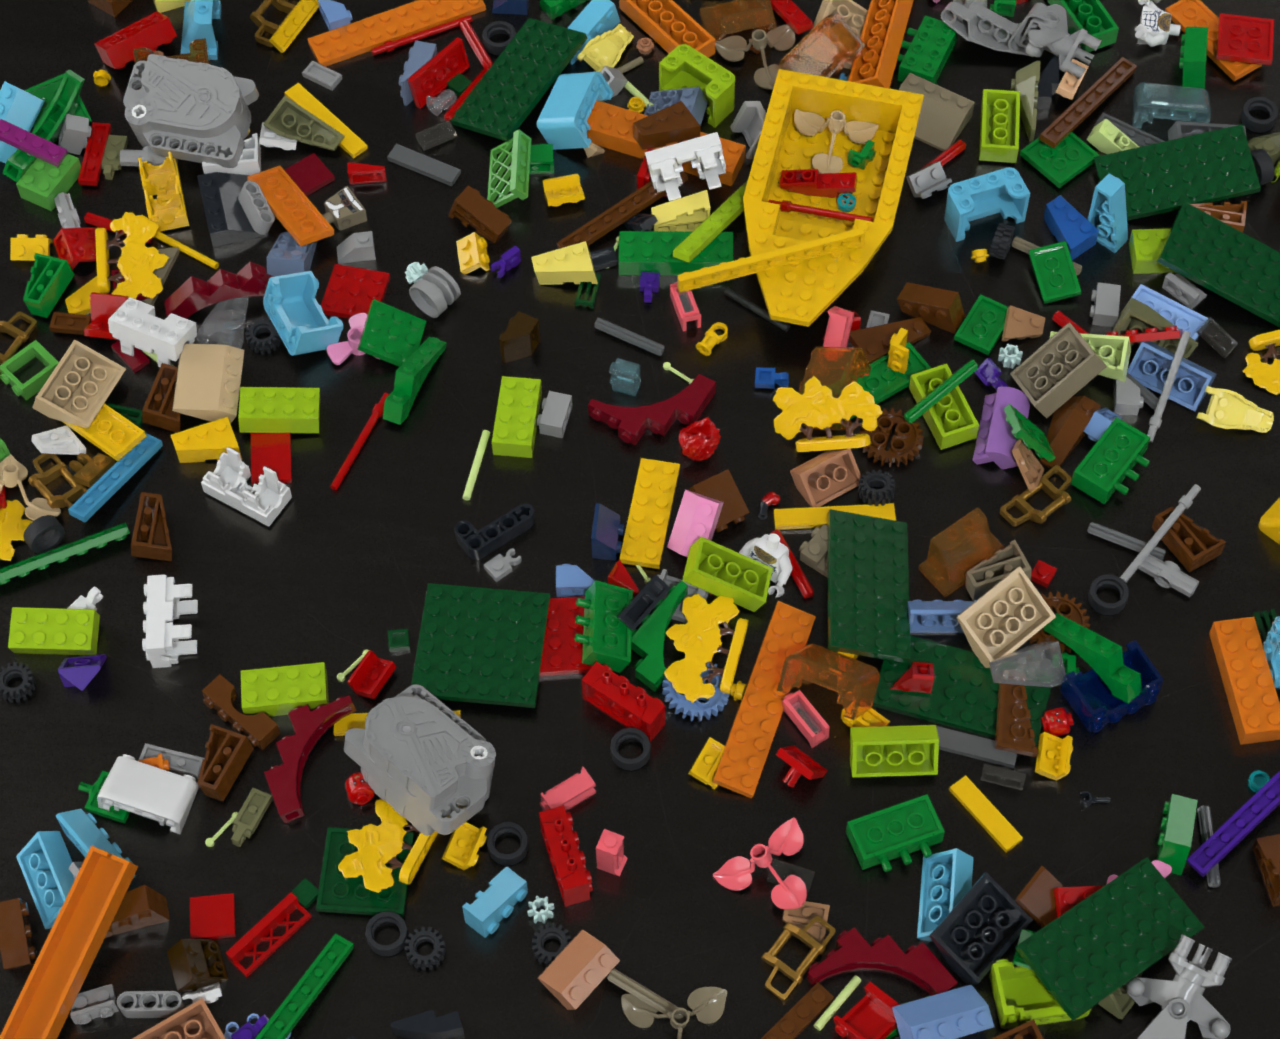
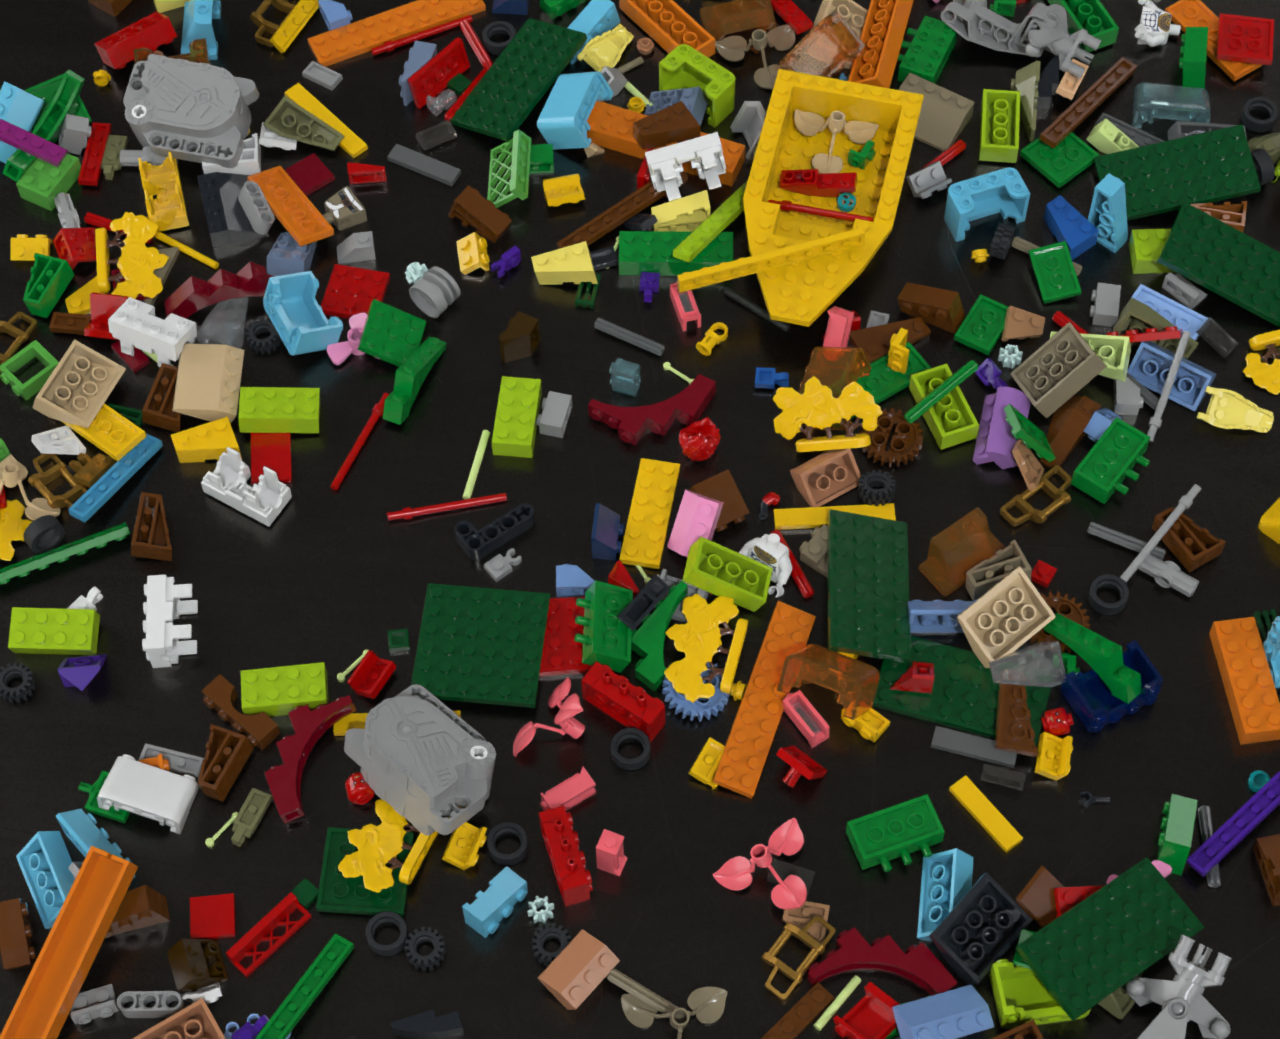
lime brick [850,725,939,777] -> none
none -> red bar [387,493,507,521]
none -> coral plant [513,677,585,757]

